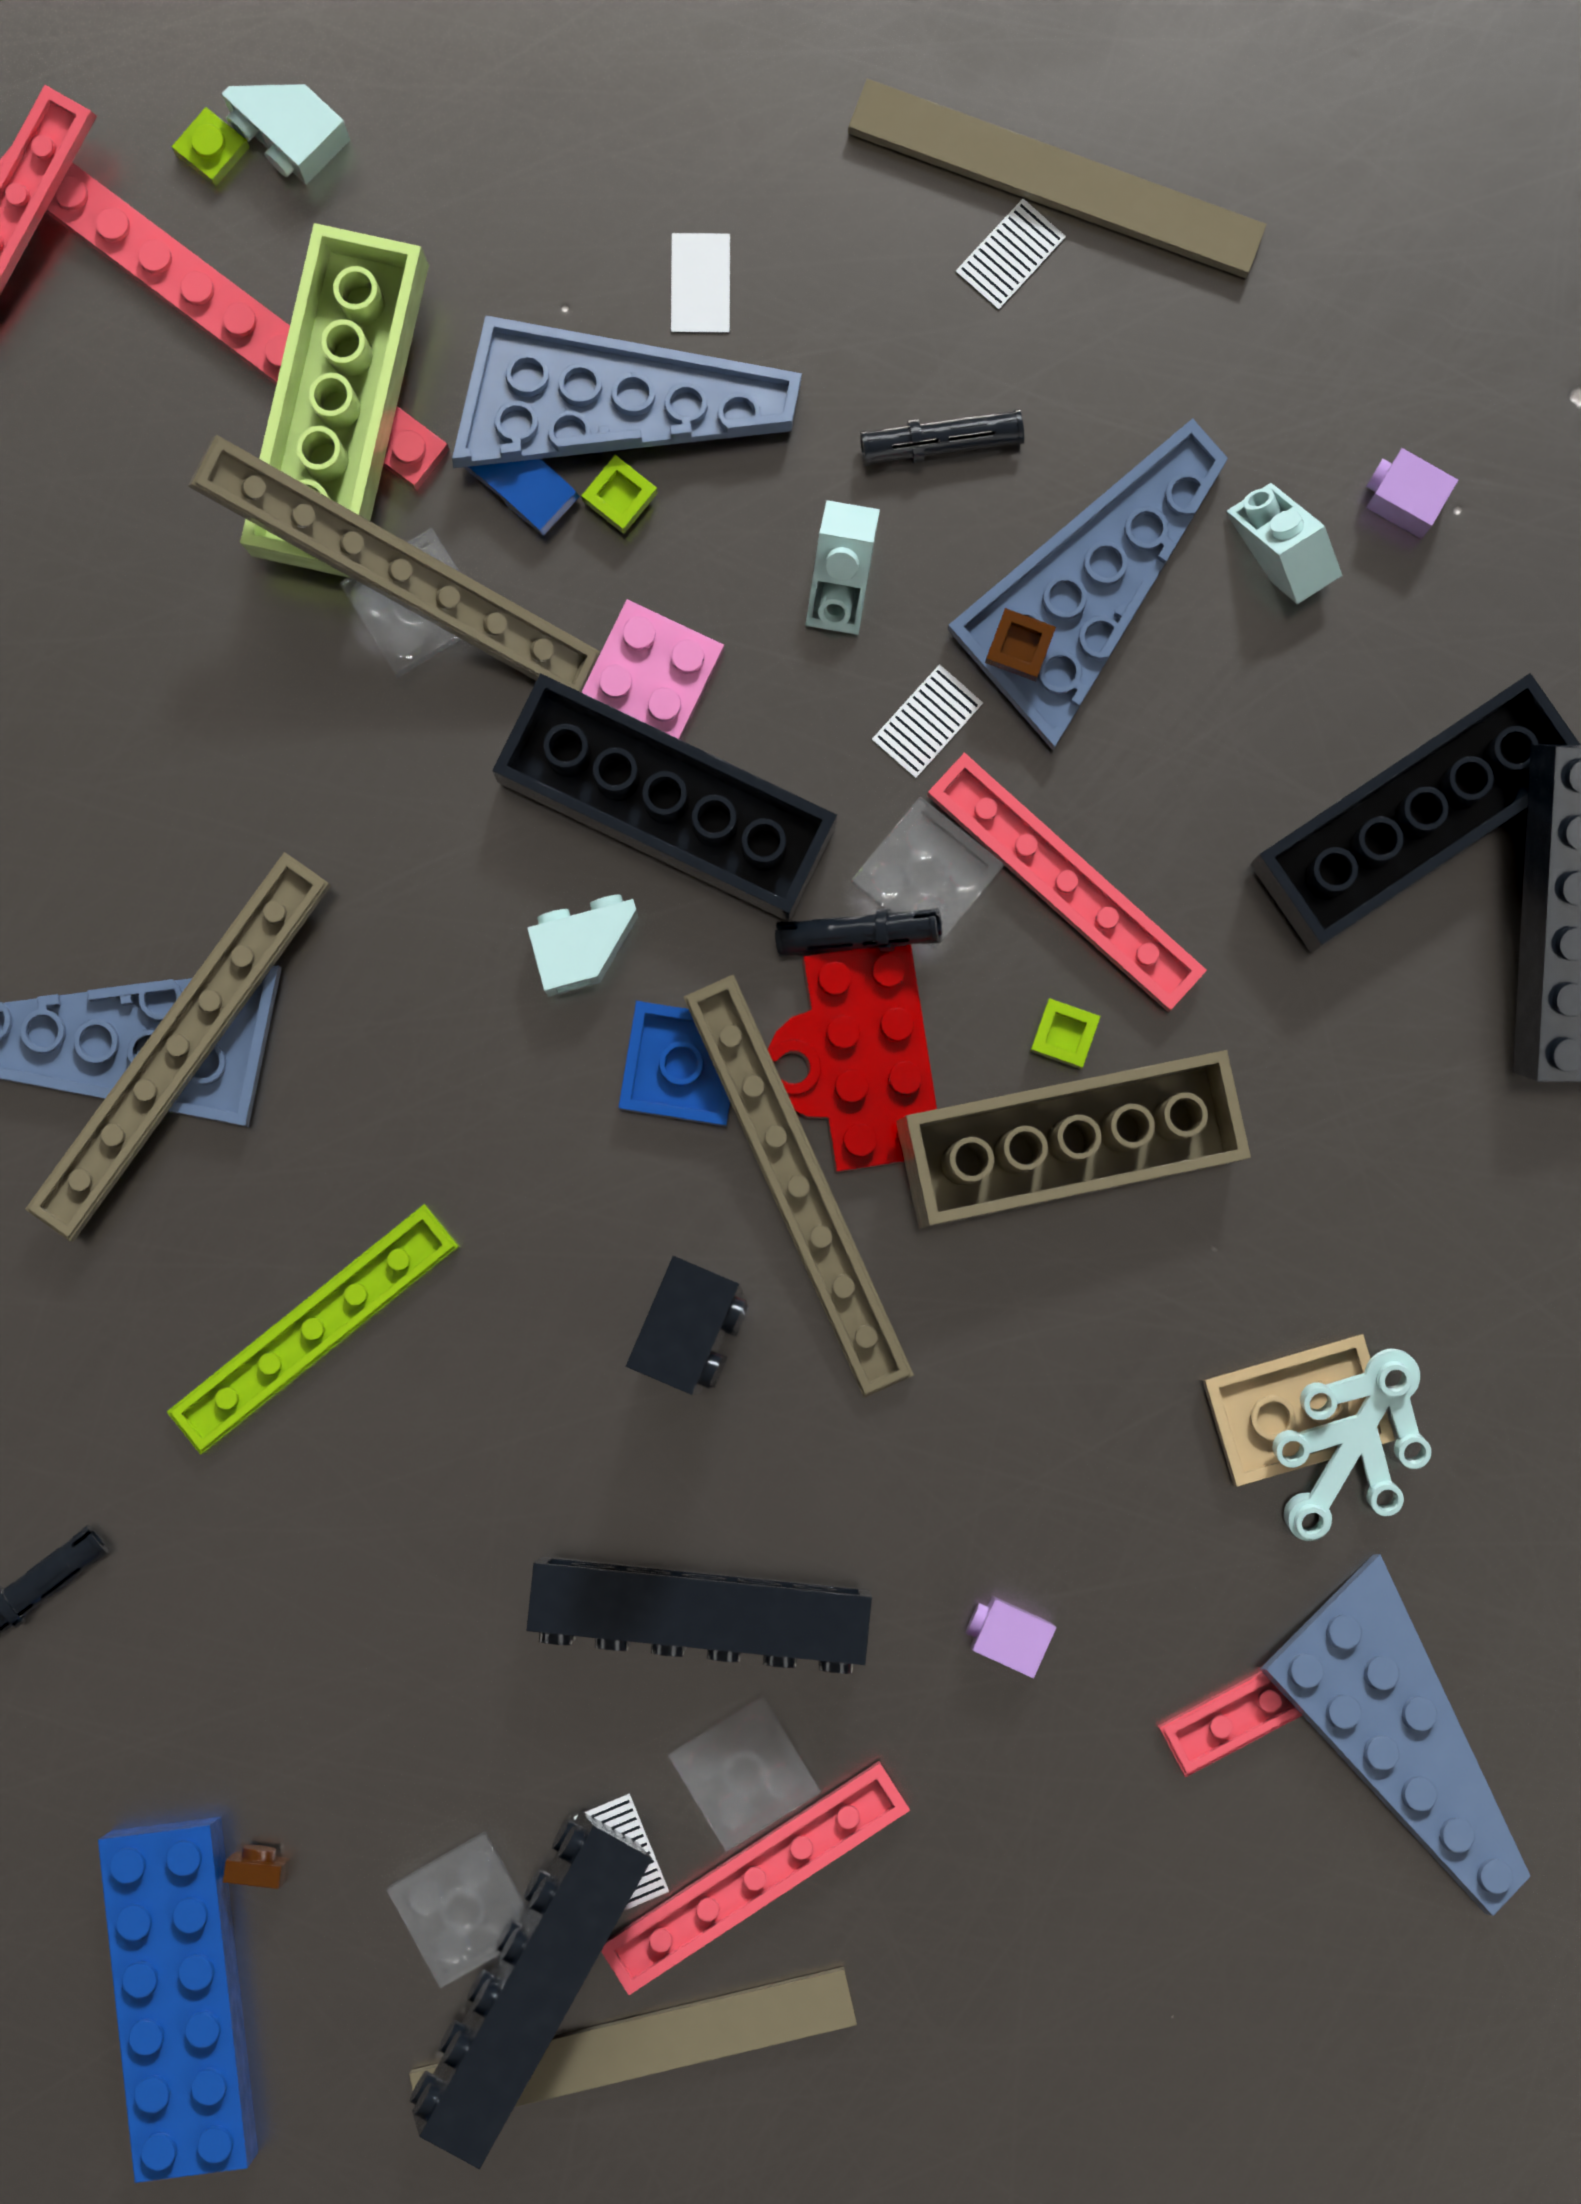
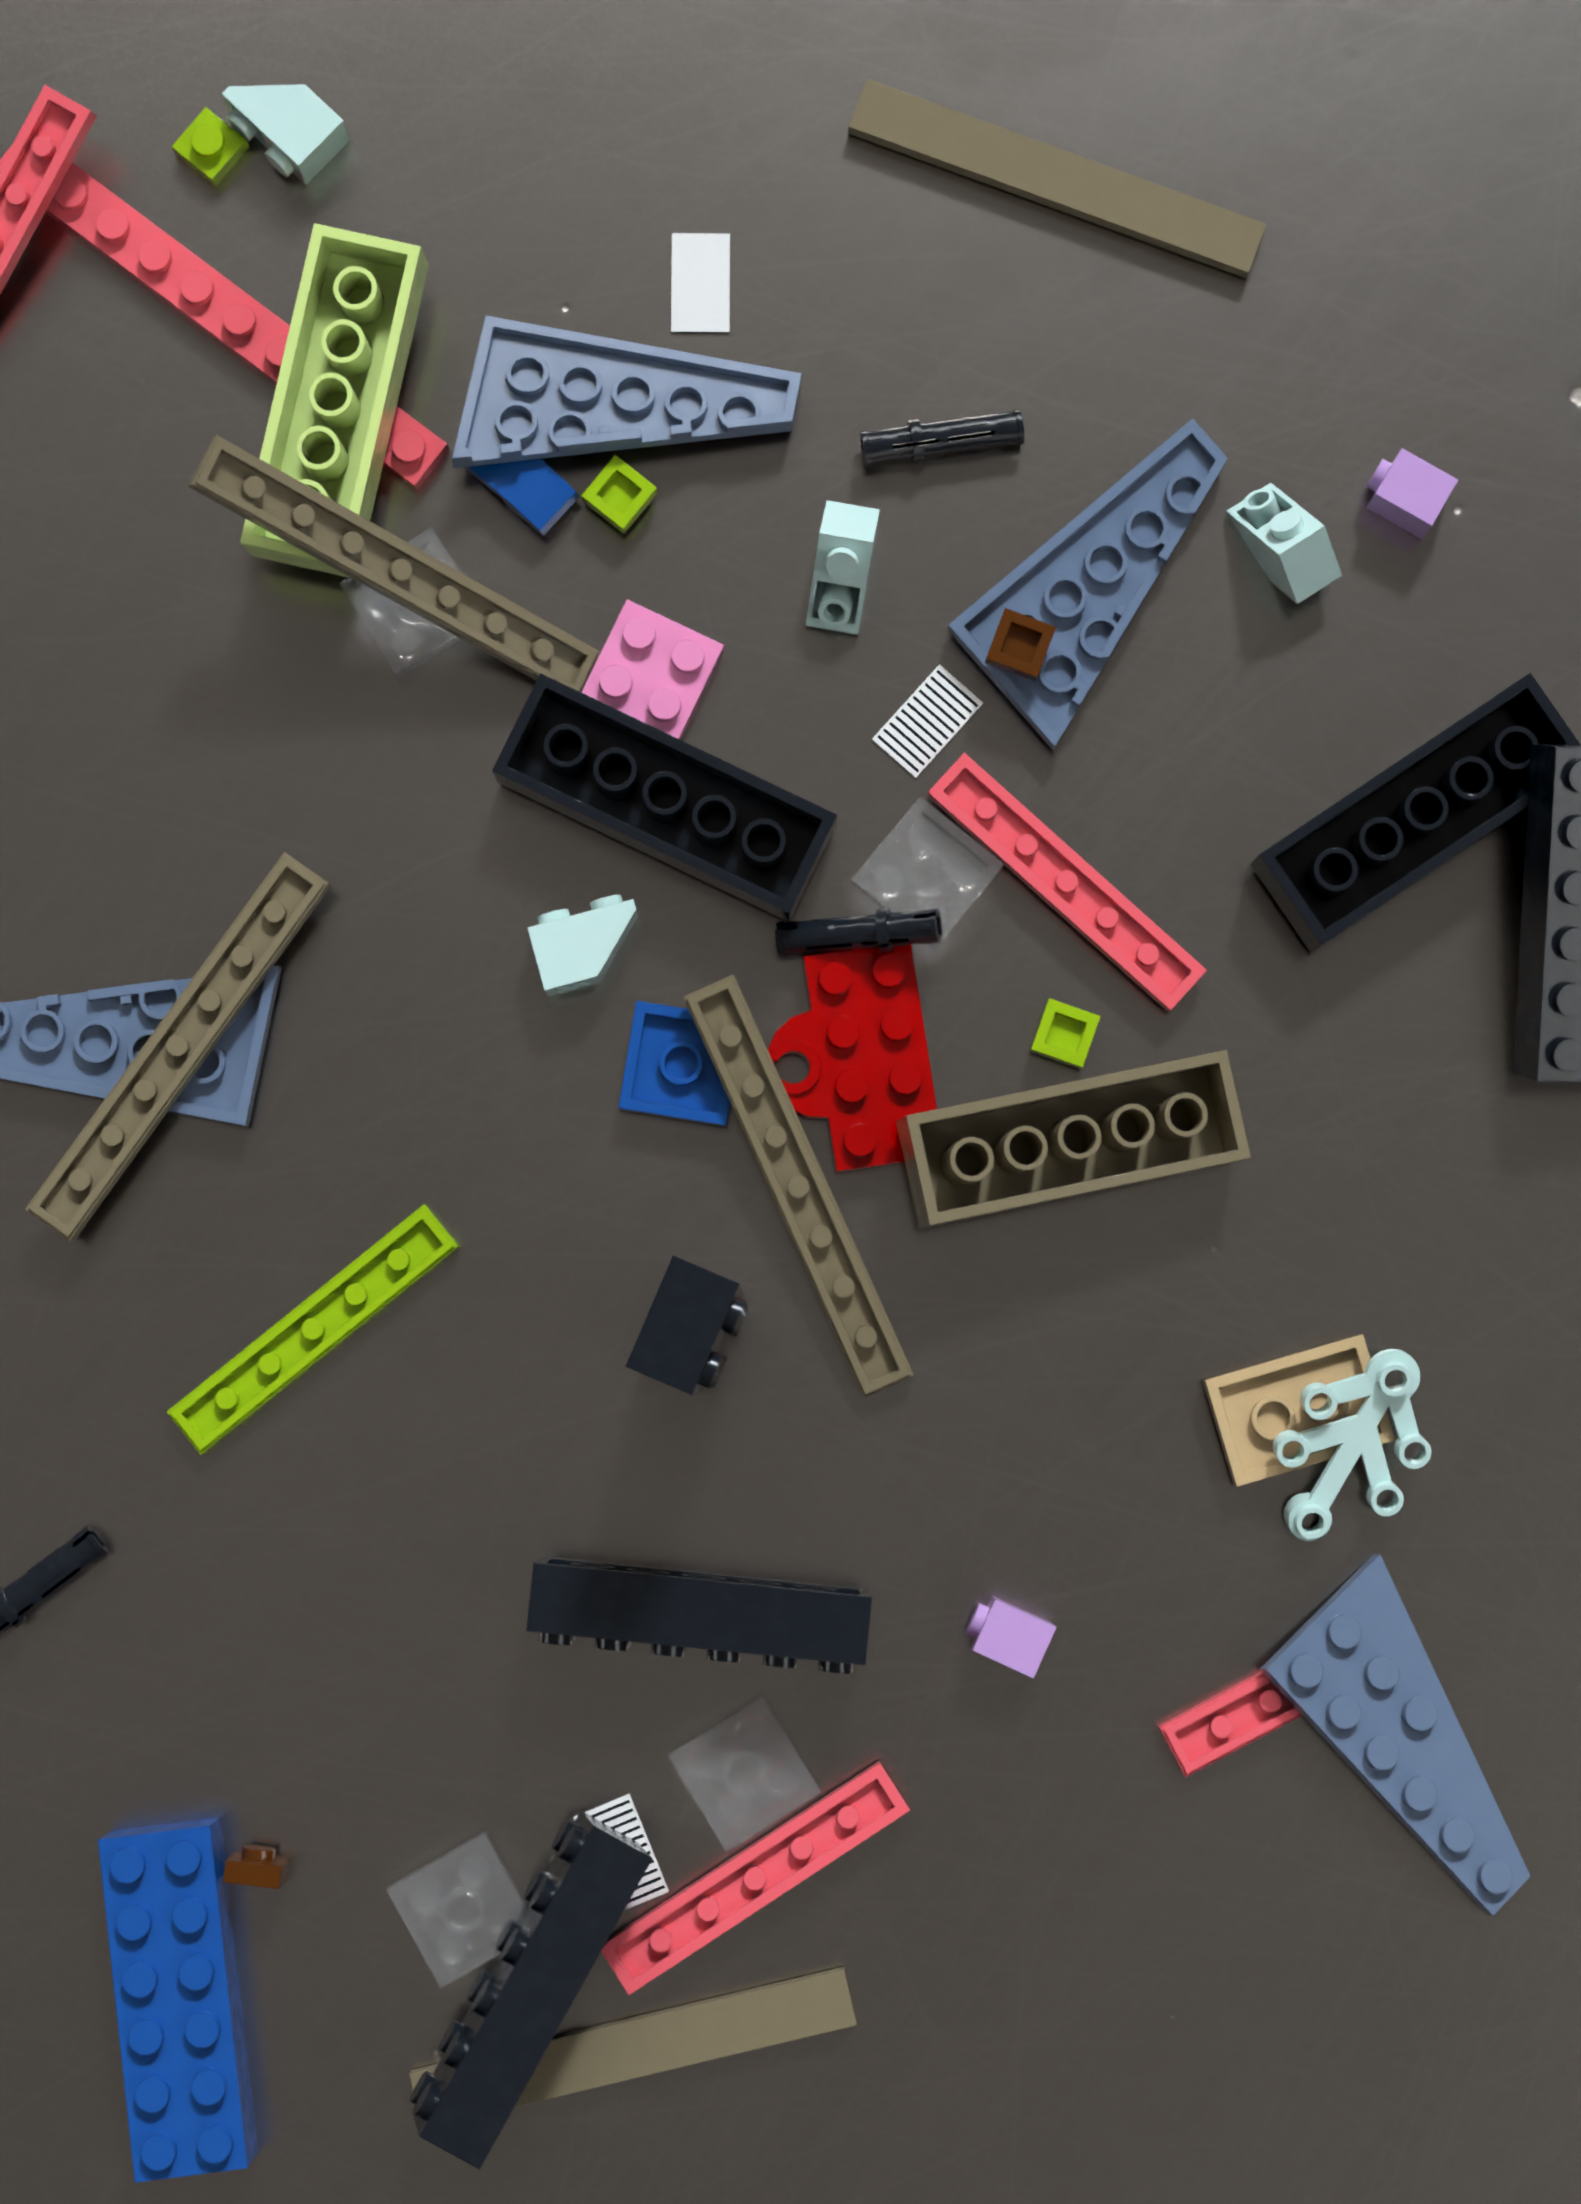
white sticker [956,199,1066,309] -> none

